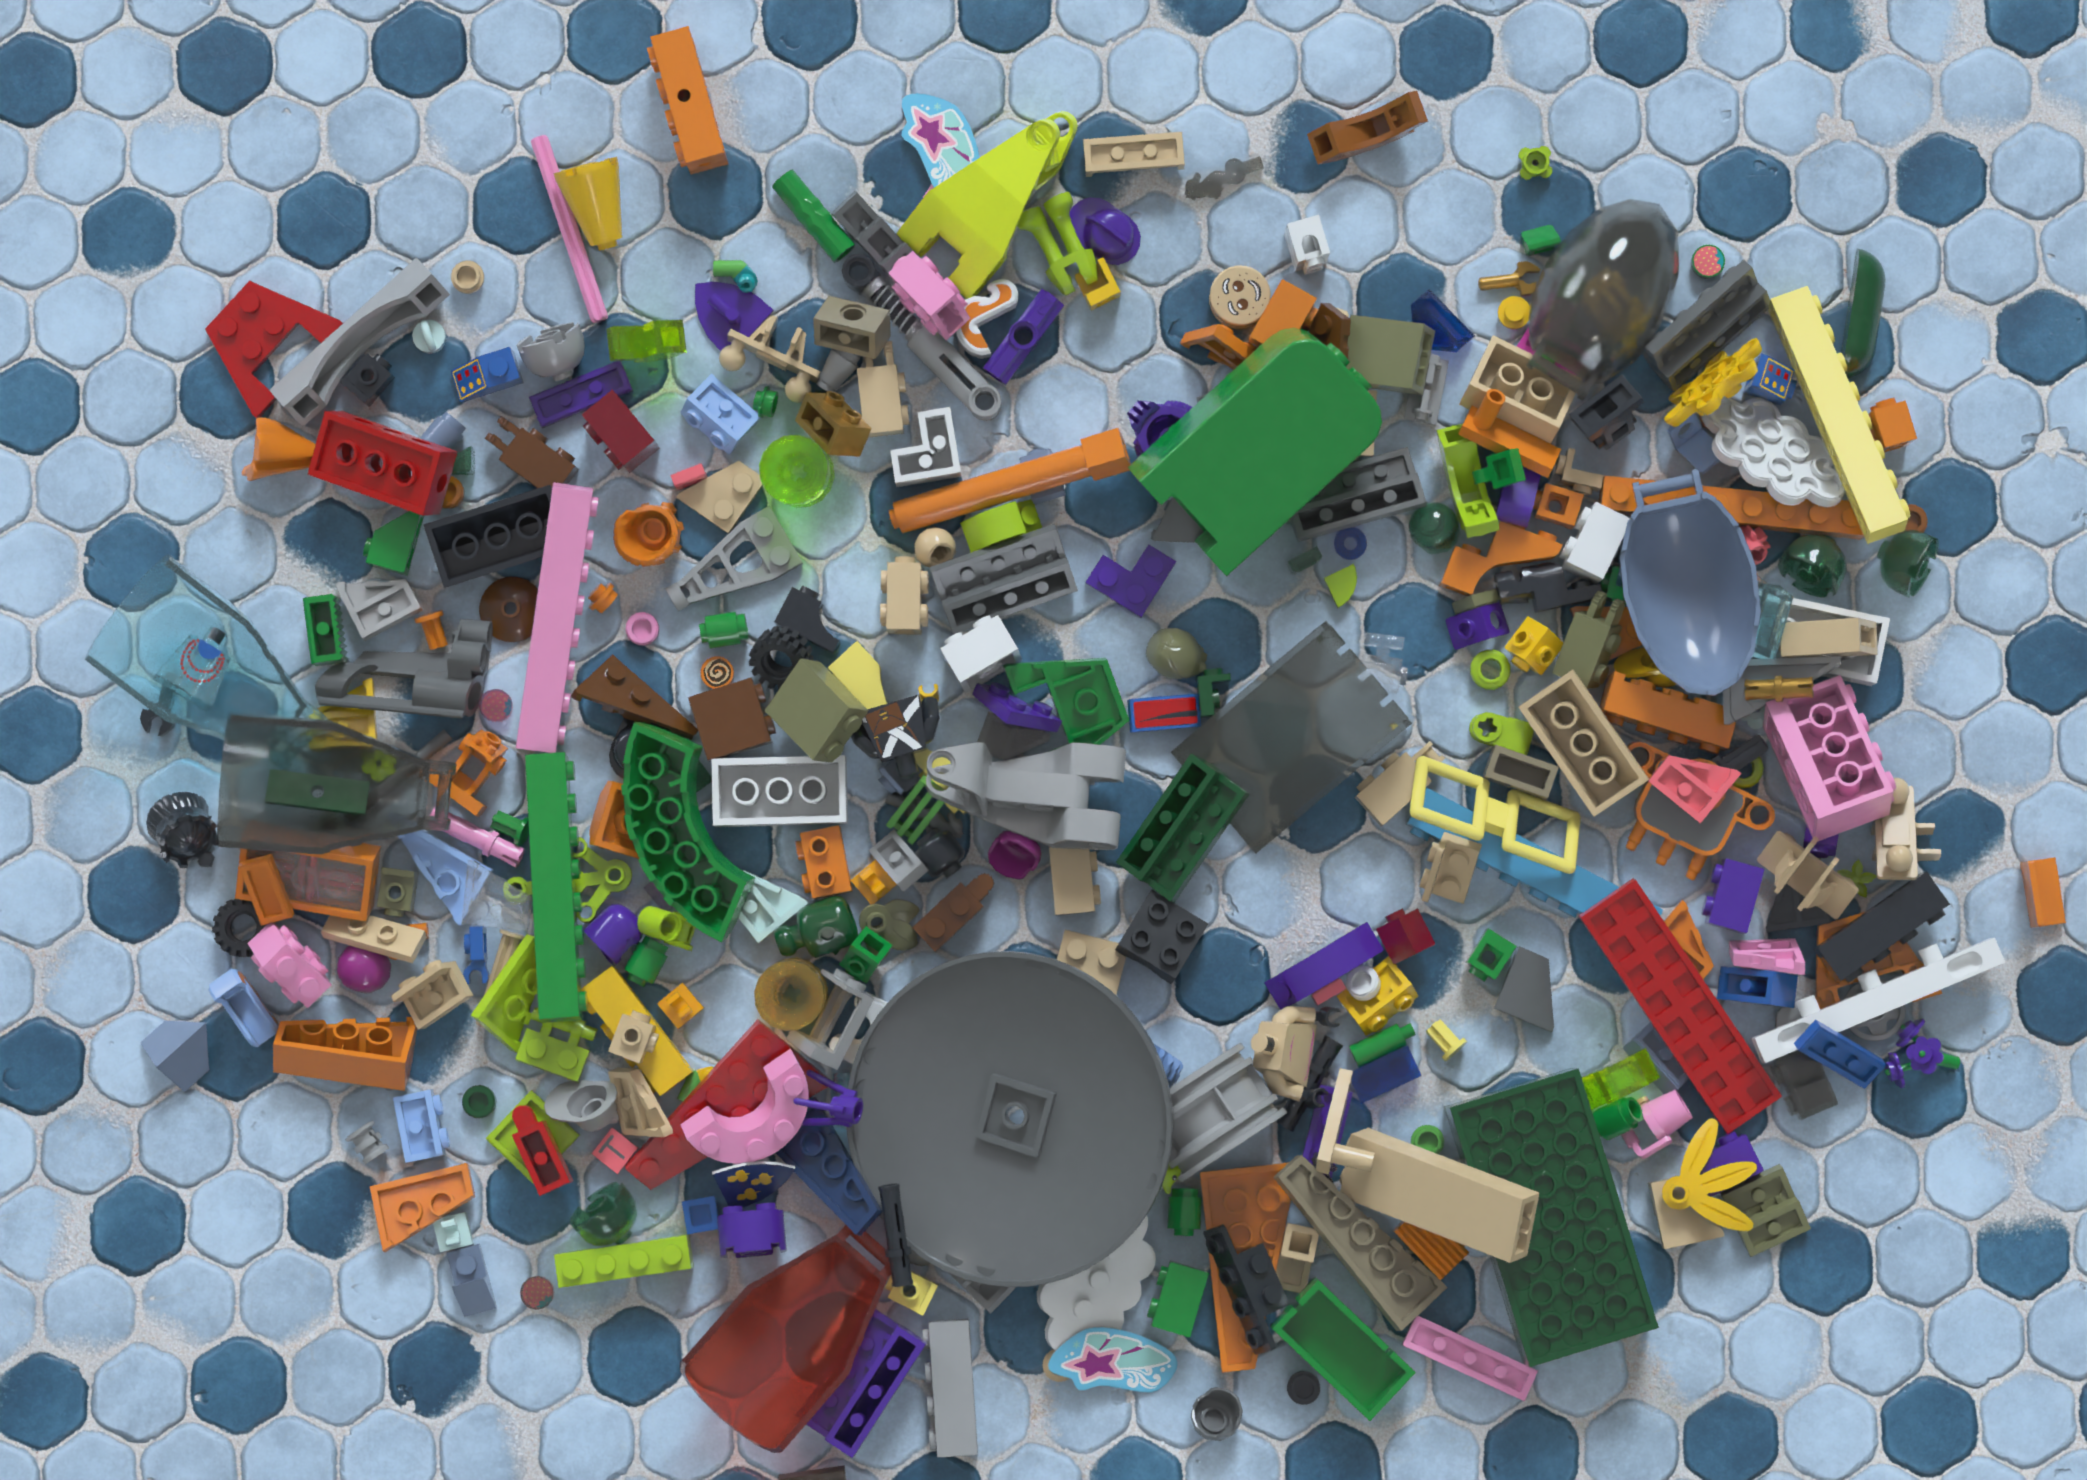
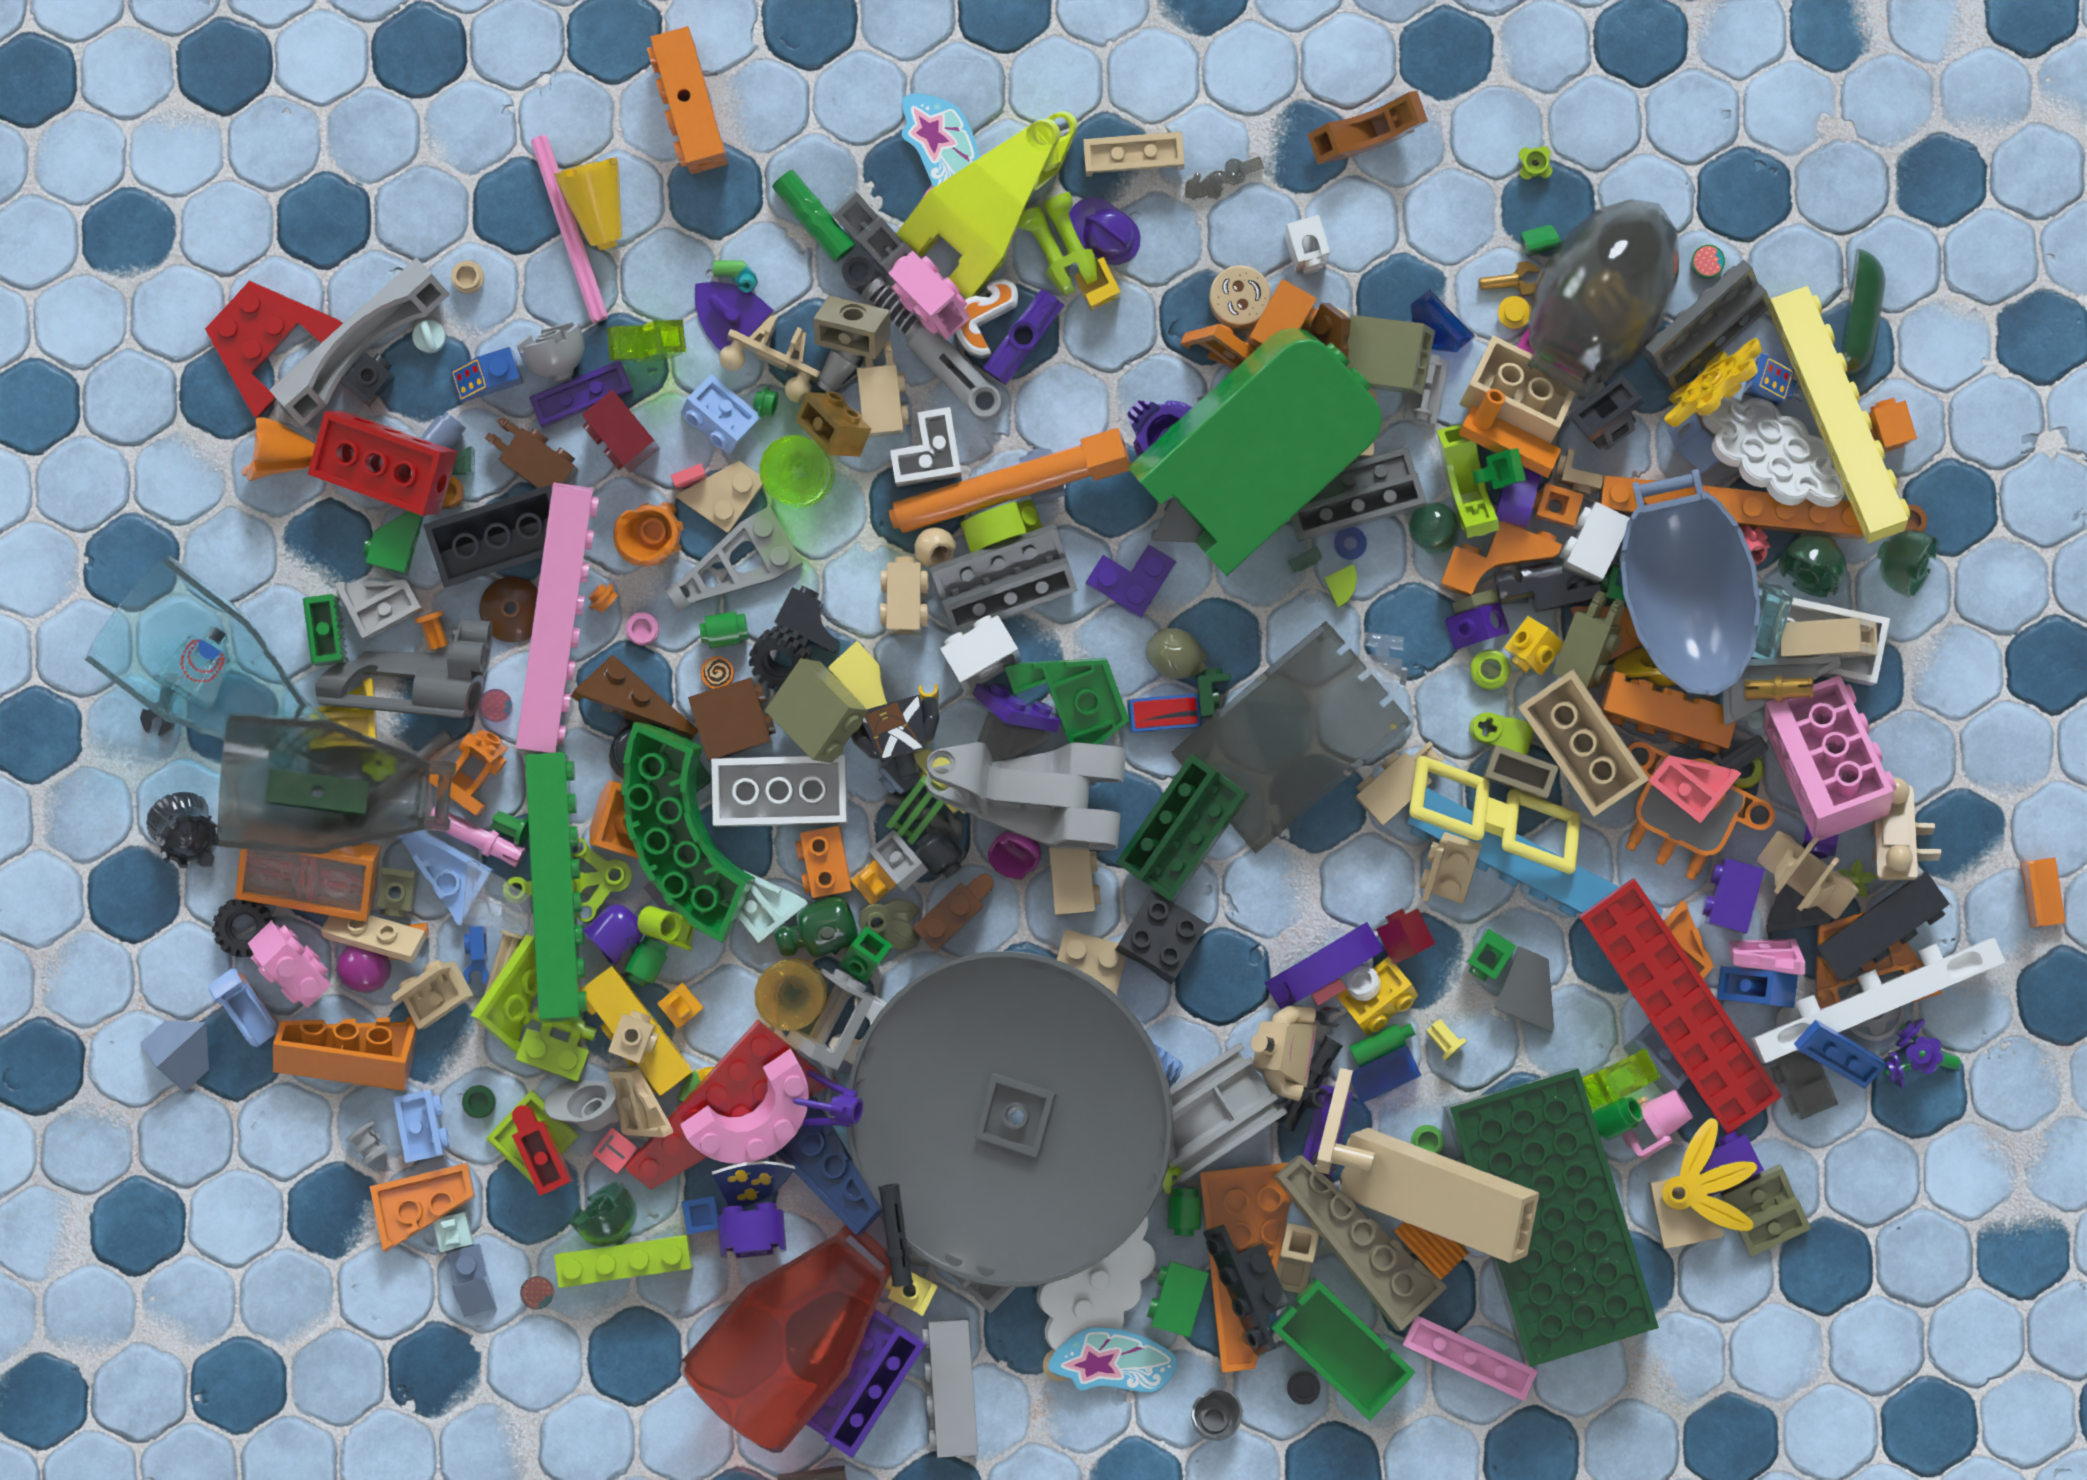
orange tile [238,854,294,926] -> none

